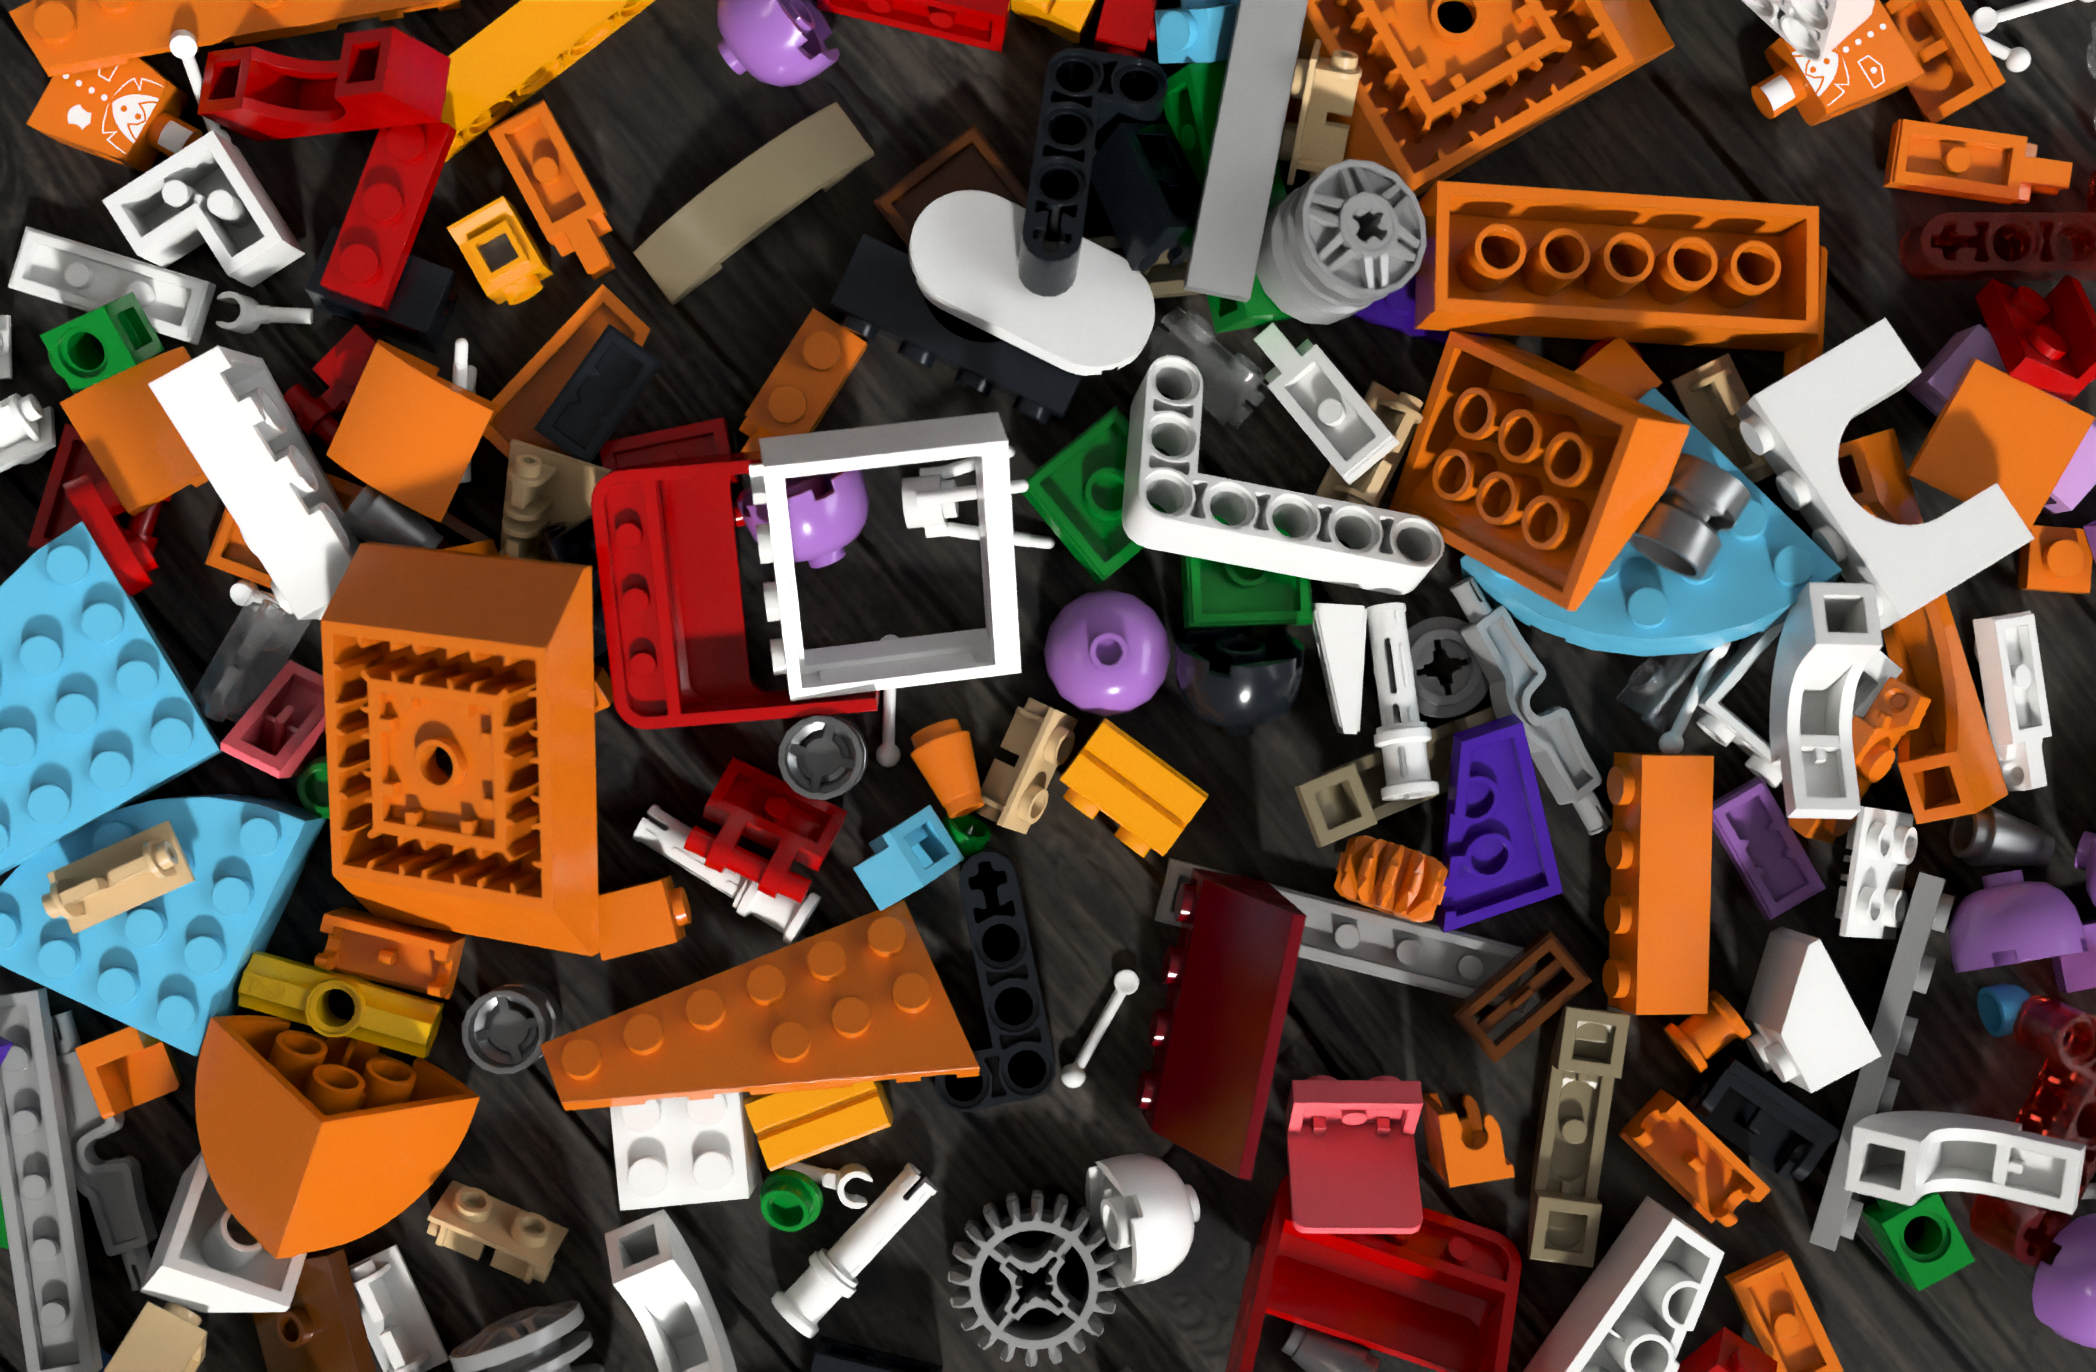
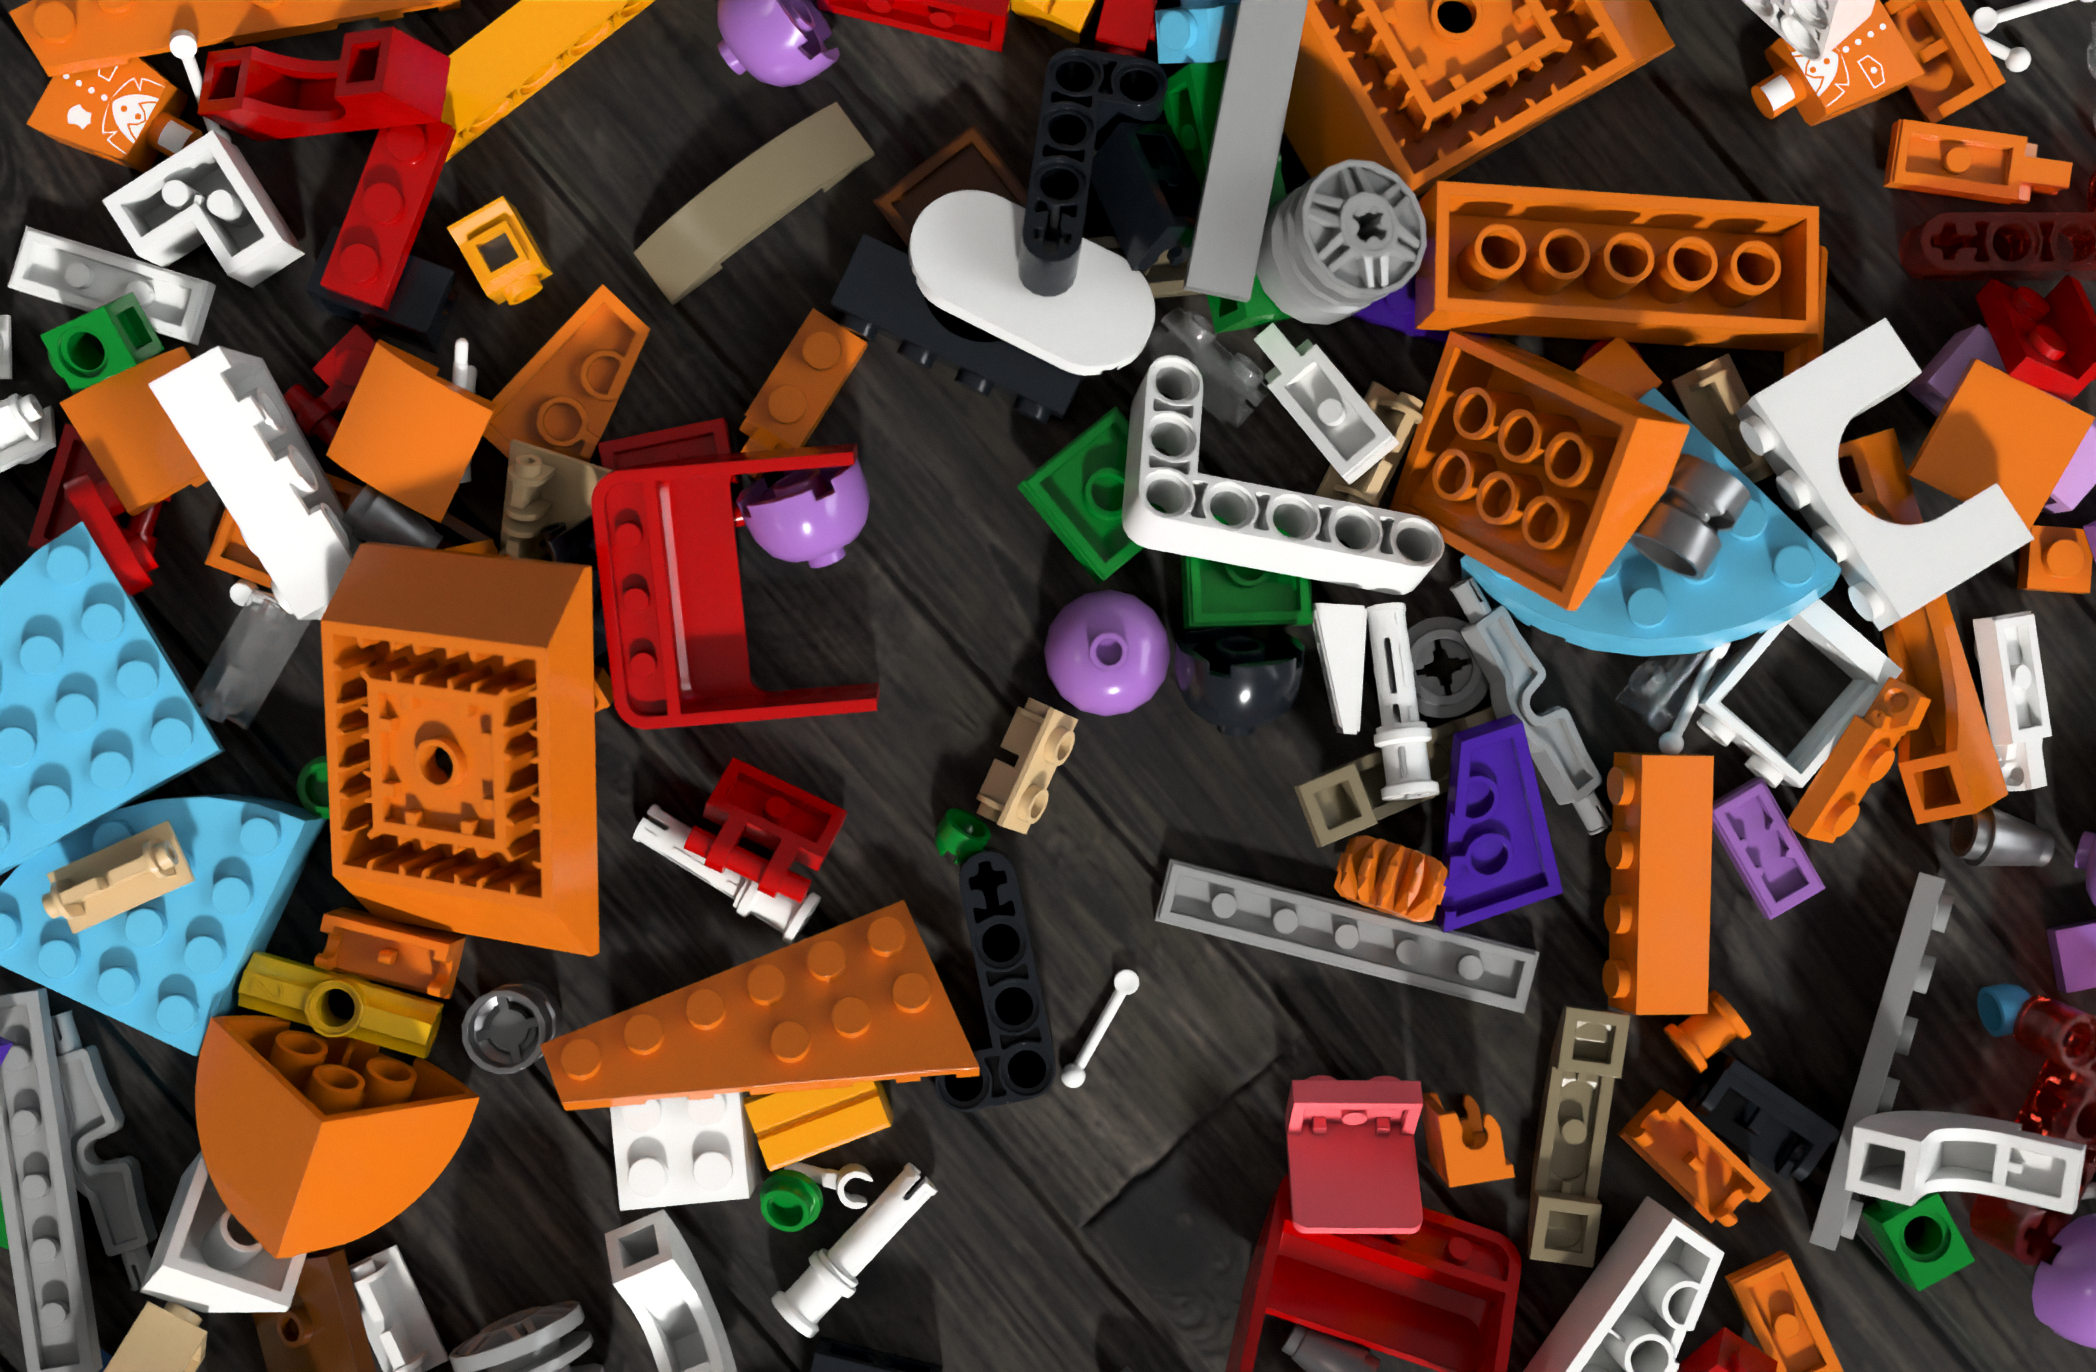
orange panel [75,1026,183,1119] -> none
white hand [216,291,313,334] -> none
coral slope [220,660,326,779] -> none
tan hinge [427,1180,569,1284] -> none
orange hinge [488,99,616,280] -> none
black plate [534,324,664,463] -> none
orange brick [598,875,692,961] -> none
white window [749,412,1022,701] -> none
flat silver wheel [778,715,868,800] -> none
medium azure brick [853,805,964,911] -> none
white hinge [875,635,901,767] -> none
white plant [902,445,1055,549] -> none
orange cone [910,719,985,819] -> none
light grey gear [948,1190,1120,1367] -> none
light orange brick [1059,717,1209,858] -> none
white cylinder [1085,1153,1200,1288] -> none
dark red slope [1136,868,1307,1180] -> none
tan hinge [1278,39,1363,185] -> none
reddish brown tile [1450,930,1592,1064] -> none
white slope [1744,926,1881,1093] -> none
white arch [1769,582,1883,819] -> none
white hinge [1835,806,1918,939] -> none
medium lavender cylinder [1948,870,2089,973] -> none

